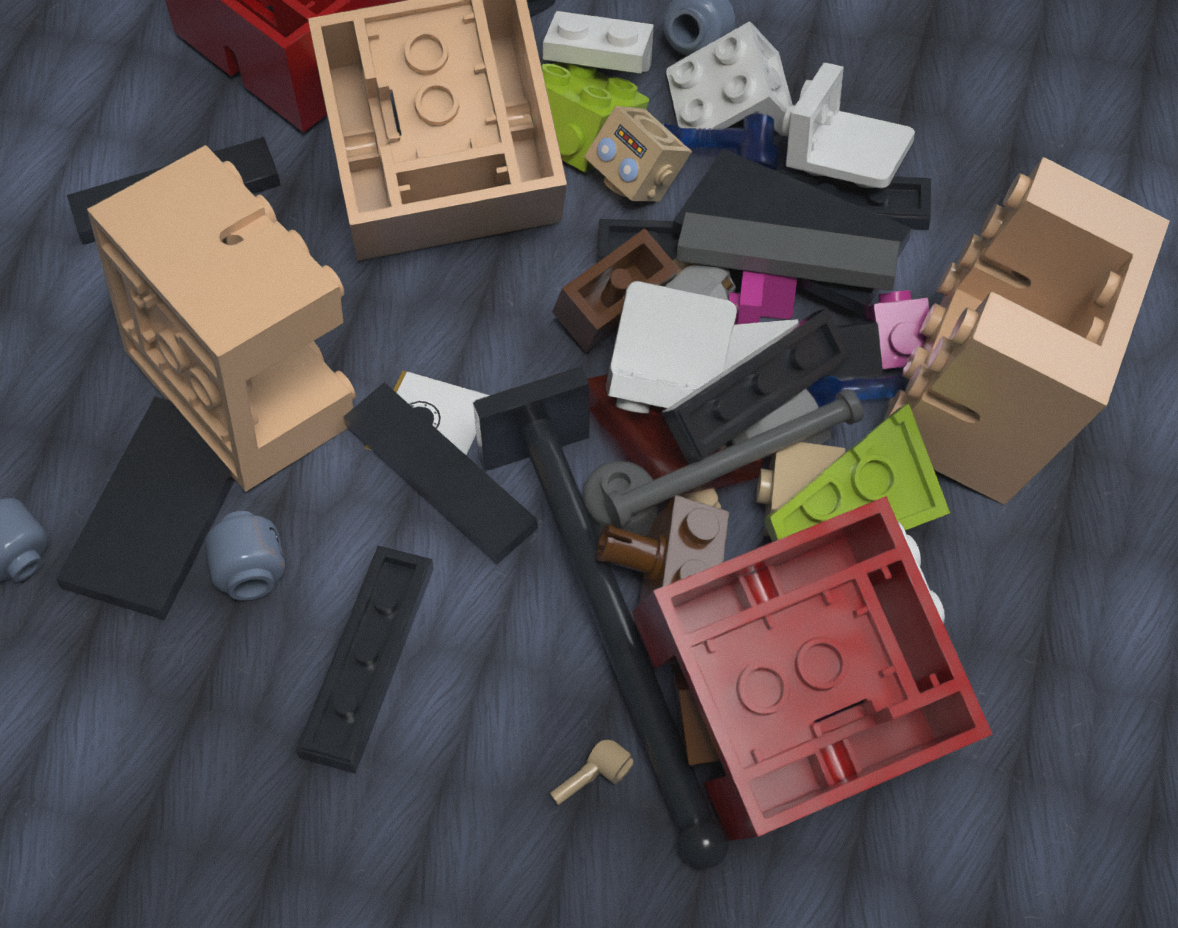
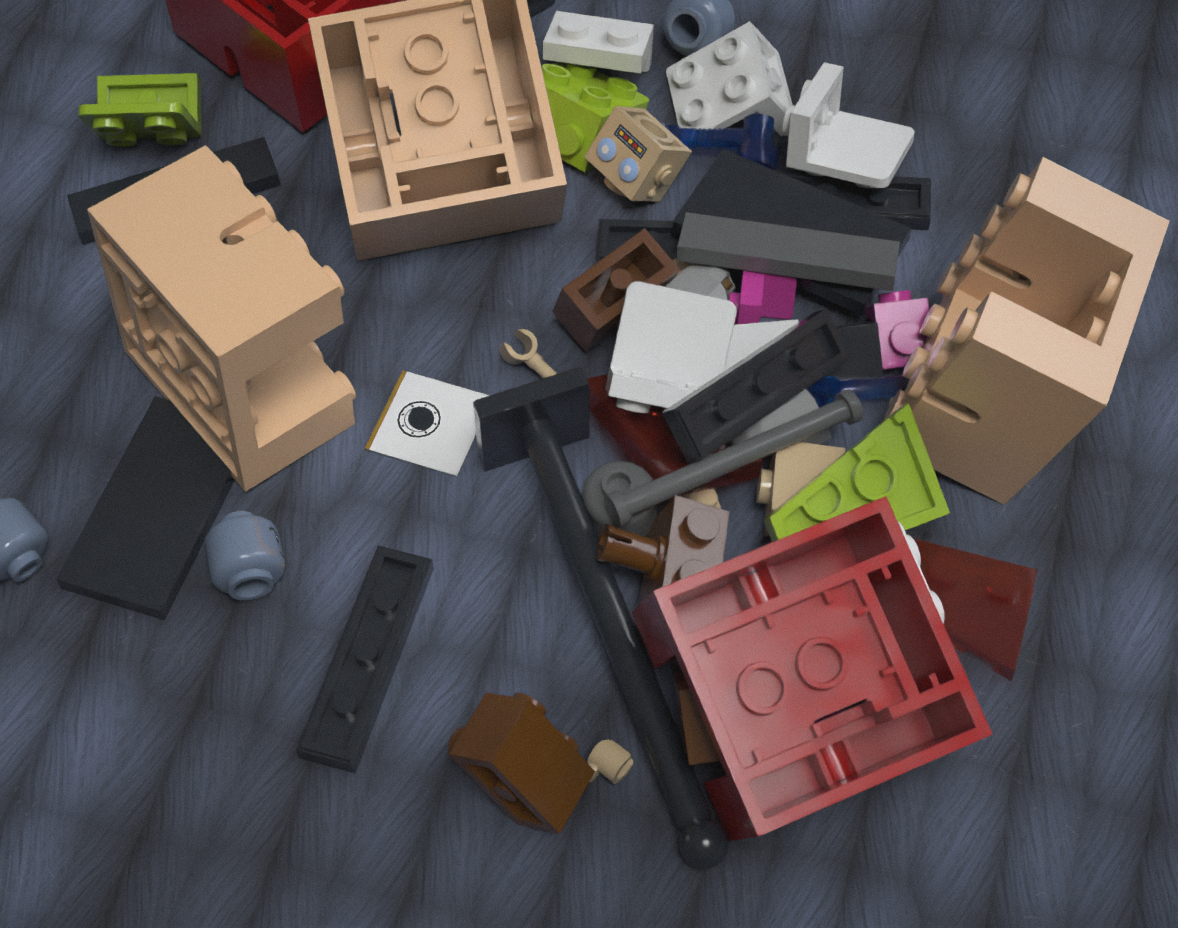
black tile [343,382,538,564] -> none
none -> lime bracket [78,73,202,147]
none -> reddish brown brick [448,692,595,834]
none -> tan hand [499,329,558,378]
none -> clear red wing [913,538,1038,682]

